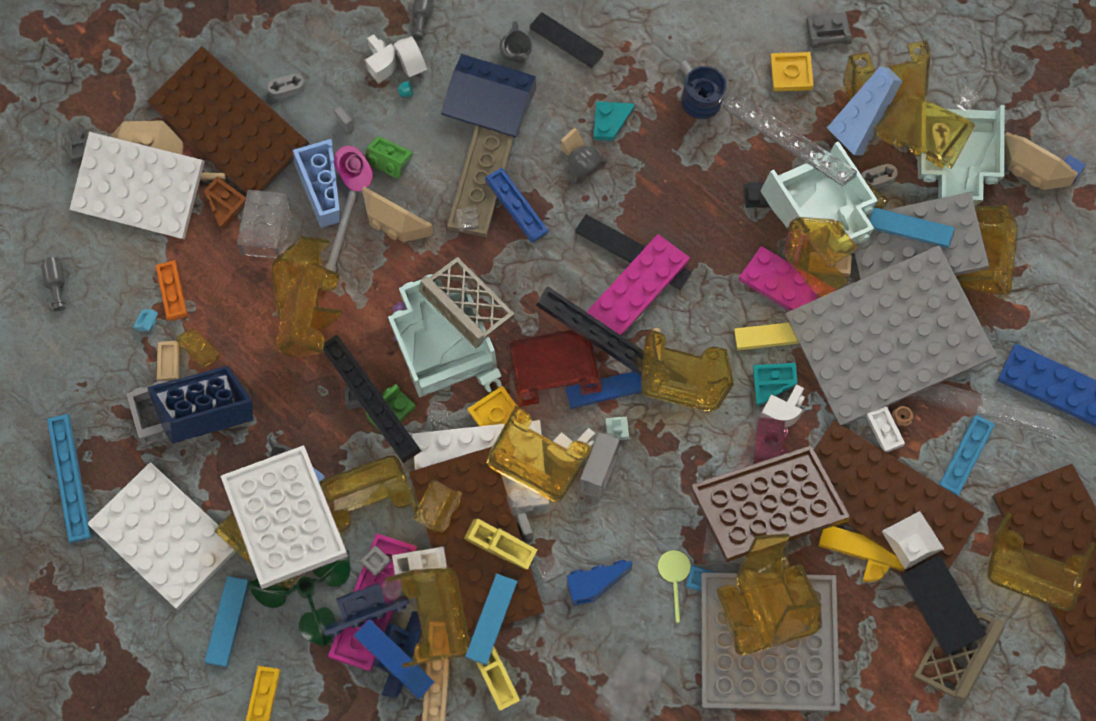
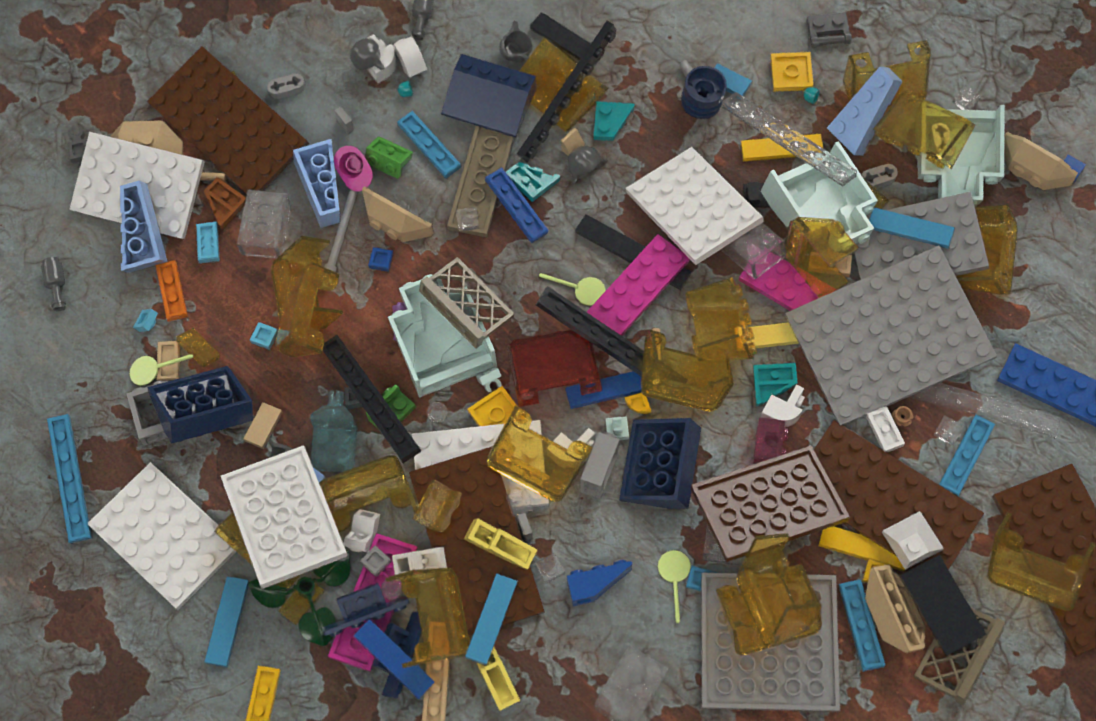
none -> light blue wedge [120,180,167,273]
none -> yellowish green piece [130,354,193,386]
none -> medium azure plate [196,222,220,264]
none -> tan tile [243,402,283,449]
none -> medium azure plate [250,322,279,350]
none -> clear yellow plate [278,583,325,626]
none -> clear light blue plate [310,390,357,472]
none -> white brick [344,509,380,553]
none -> dark grey hair [350,38,385,70]
none -> blue tile [368,247,394,272]
none -> dark azure tile [397,111,461,179]
none -> teal wing [506,162,560,202]
none -> black plate [517,20,617,163]
none -> clear yellow slope [519,38,609,133]
none -> yellowish green piece [539,273,606,306]
none -> dark blue slope [619,418,701,509]
none -> yellow tile [624,392,651,414]
none -> white plate [626,147,764,265]
none -> clear yellow windscreen [685,277,757,362]
none -> dark azure tile [715,63,752,99]
none -> clear brick [720,223,786,279]
none -> yellow tile [741,134,824,162]
none -> teal hinge [803,87,820,104]
none -> dark azure tile [838,579,886,672]
none -> tan wedge [865,565,925,653]
none -> clear plate [933,415,964,445]

